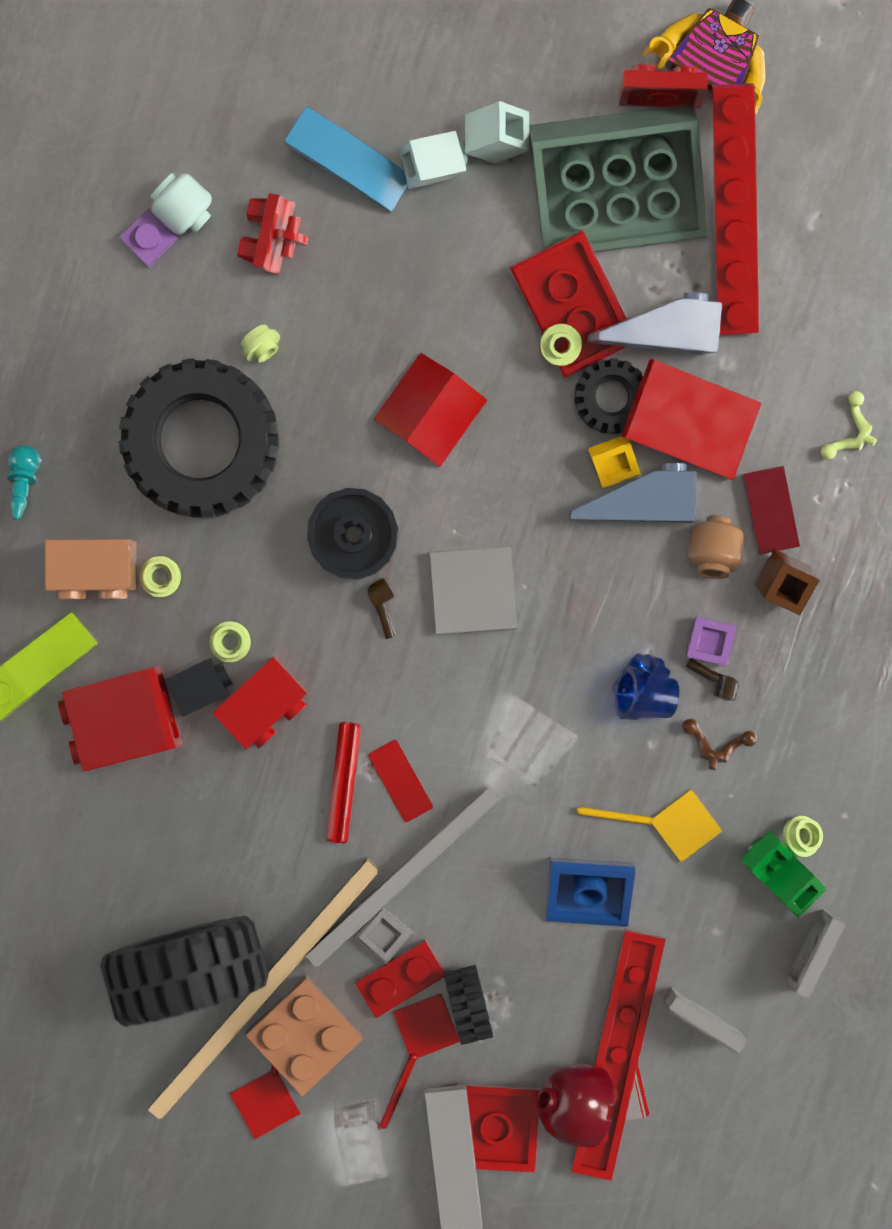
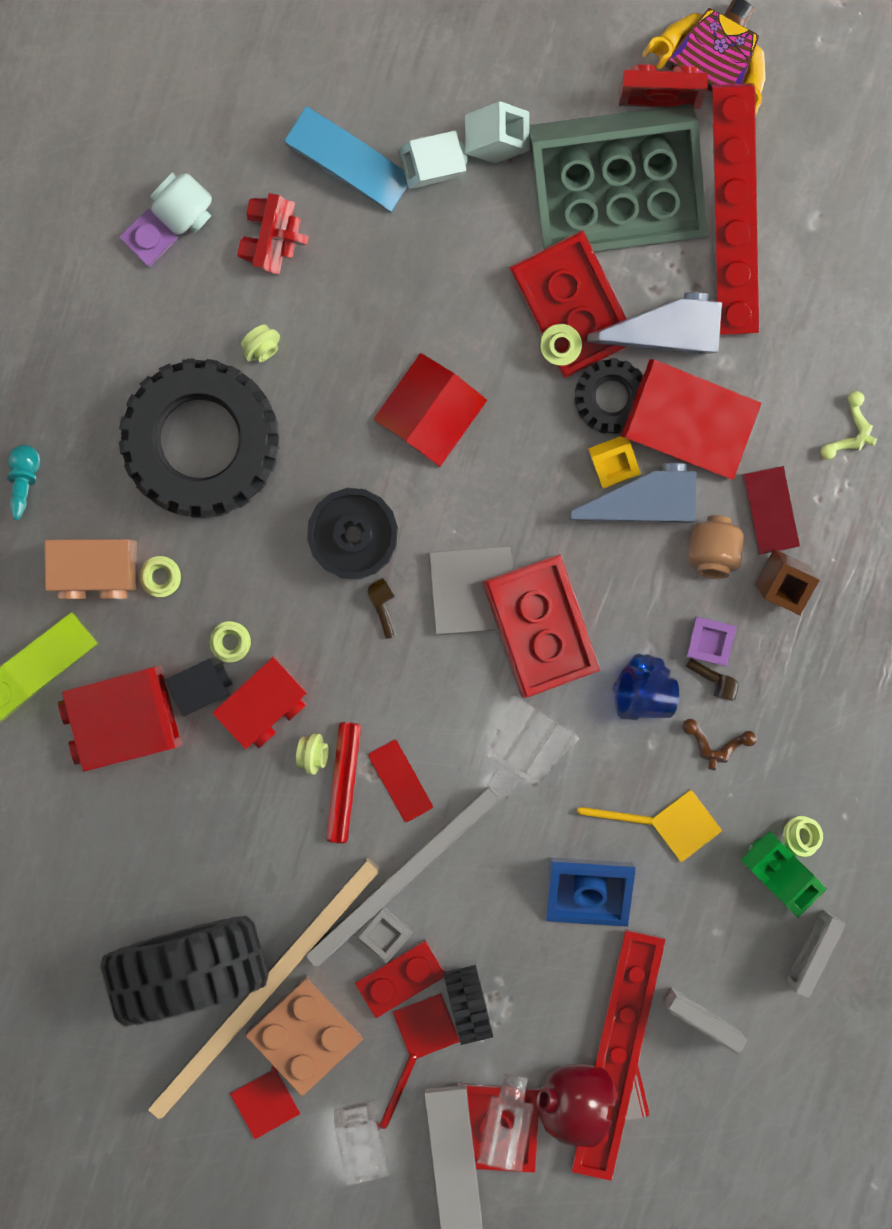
none -> yellowish green plate [296,733,329,775]
none -> clear torso [476,1074,533,1171]
none -> red tile [482,554,600,698]

